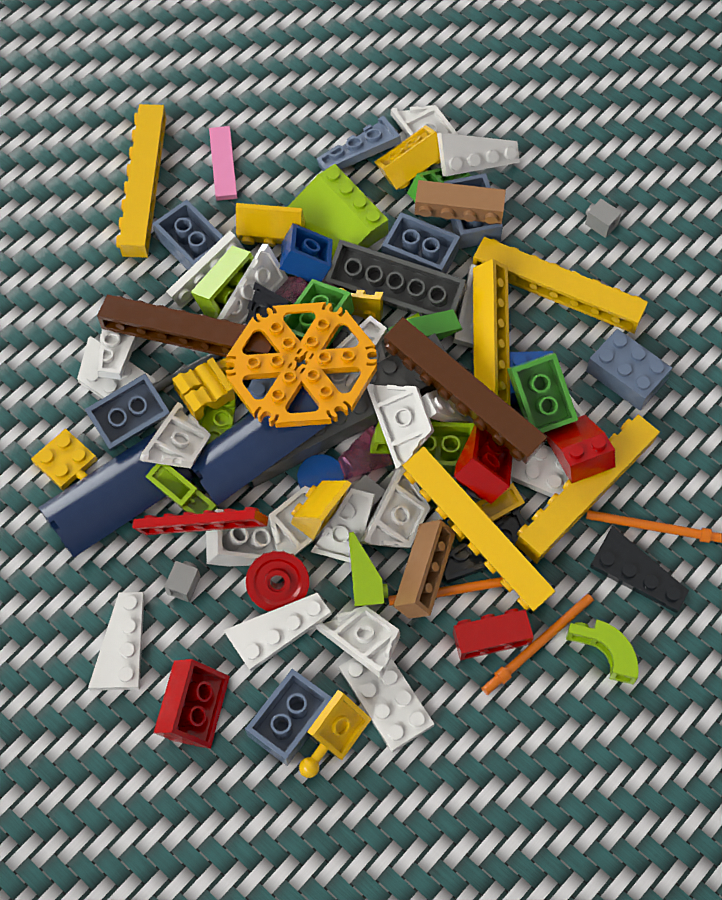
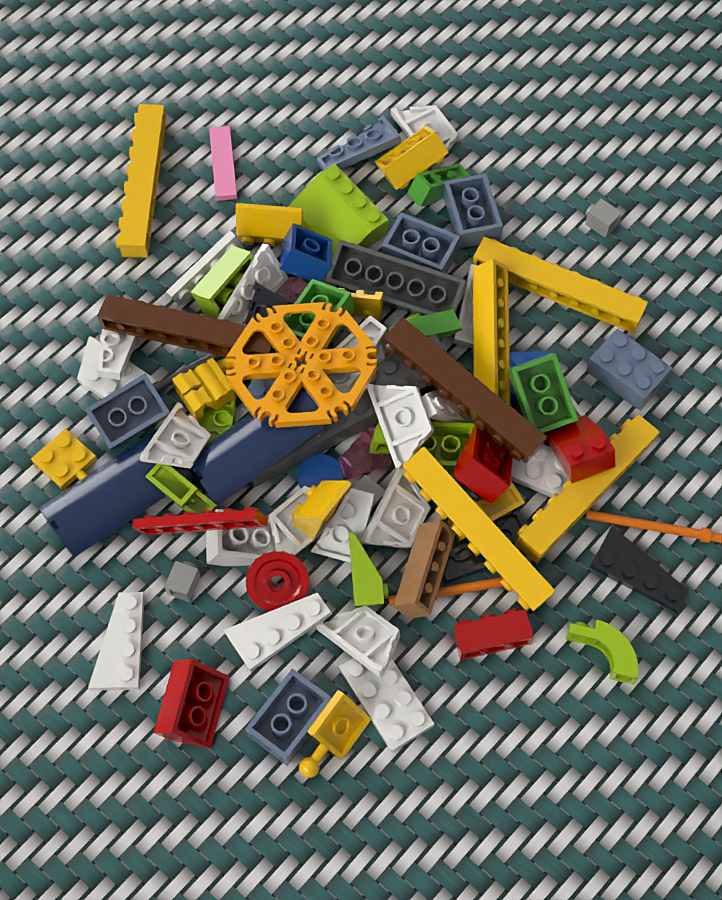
sand blue brick [152,199,224,270] -> none
medium nougat brick [415,180,506,224] -> none
white wing [437,133,520,176] -> none
orange bar [481,594,594,695] -> none

